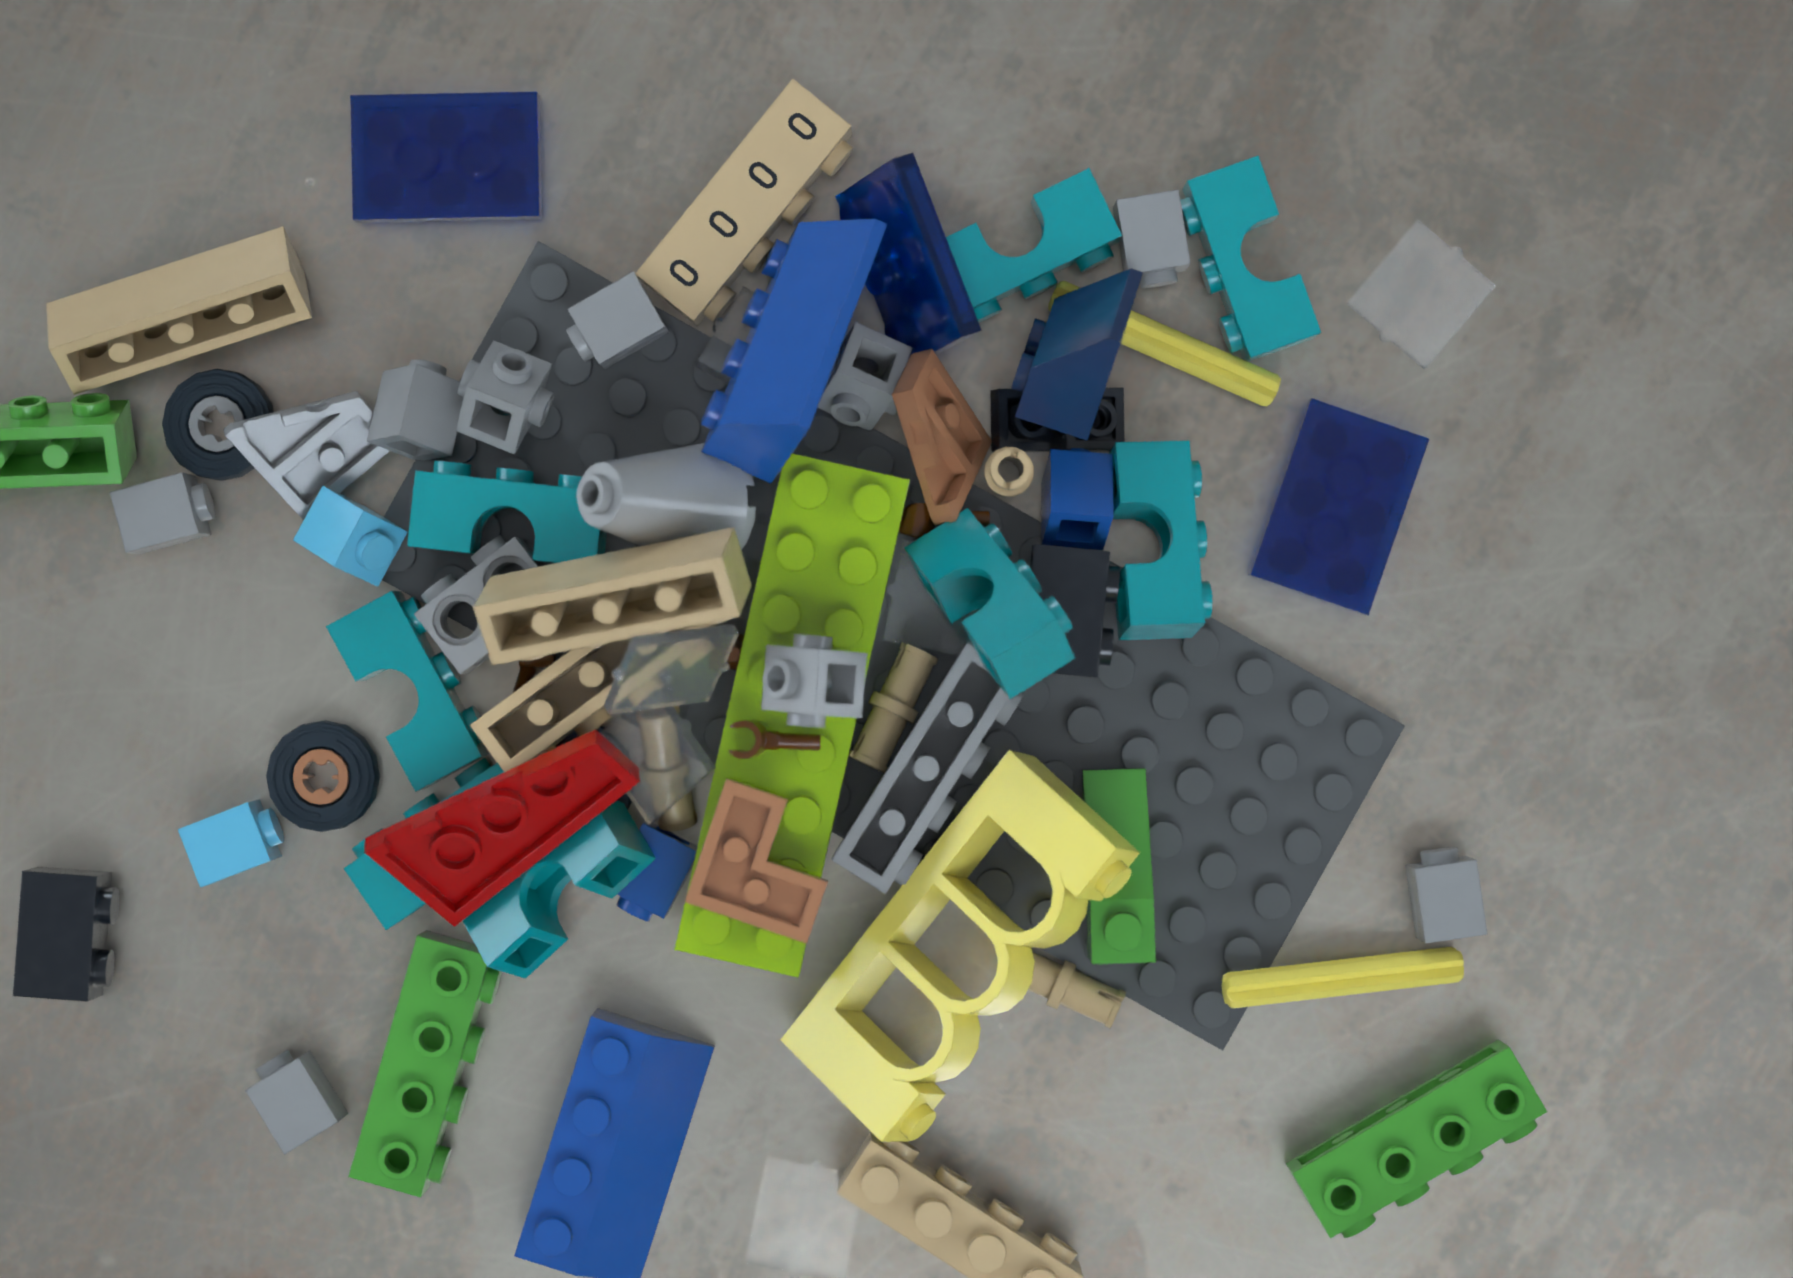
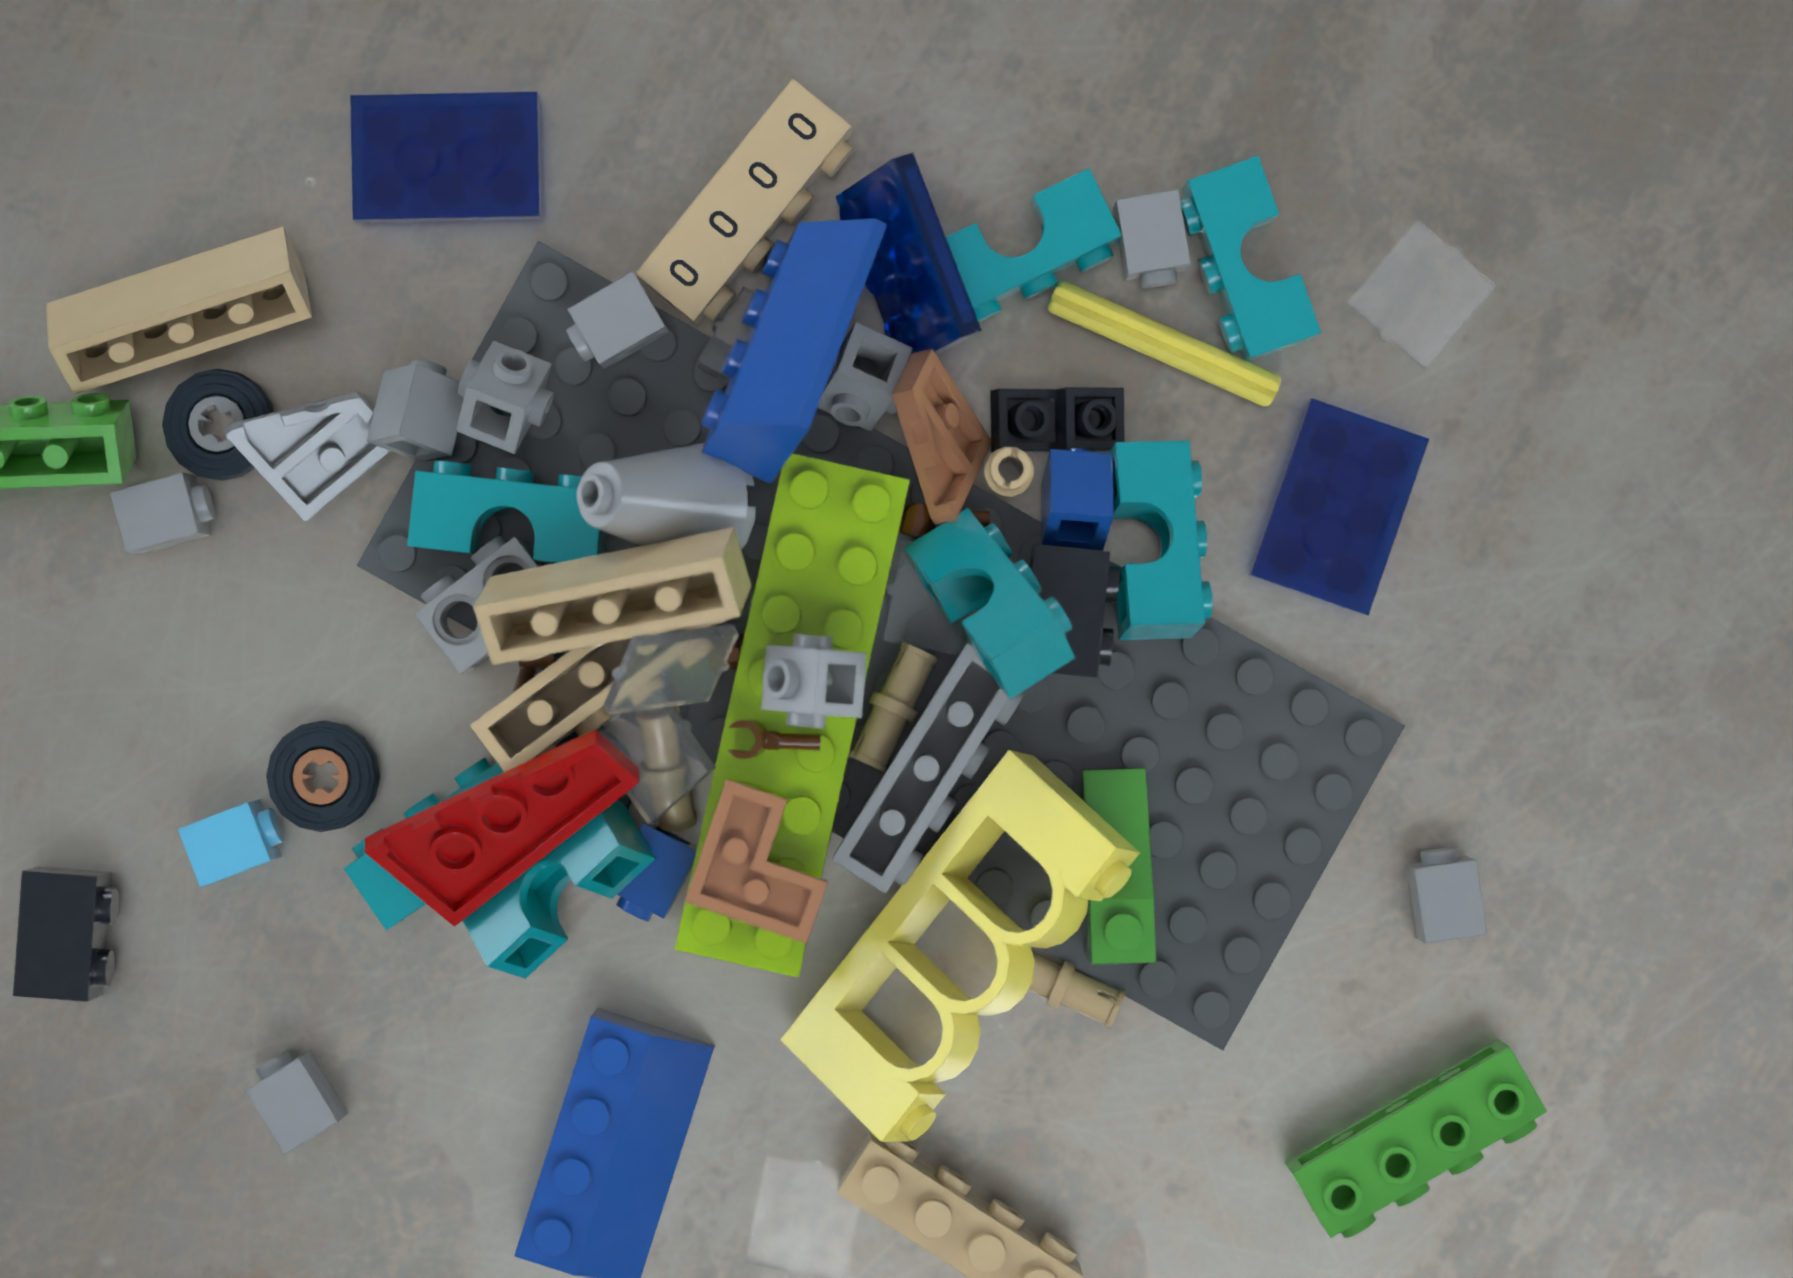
medium azure brick [293,486,408,587] -> none
teal arch [326,591,489,792] -> none
bright green brick [348,930,502,1198] -> none
dark blue slope [1011,268,1143,440] -> none
light yellow axle [1222,947,1464,1009] -> none

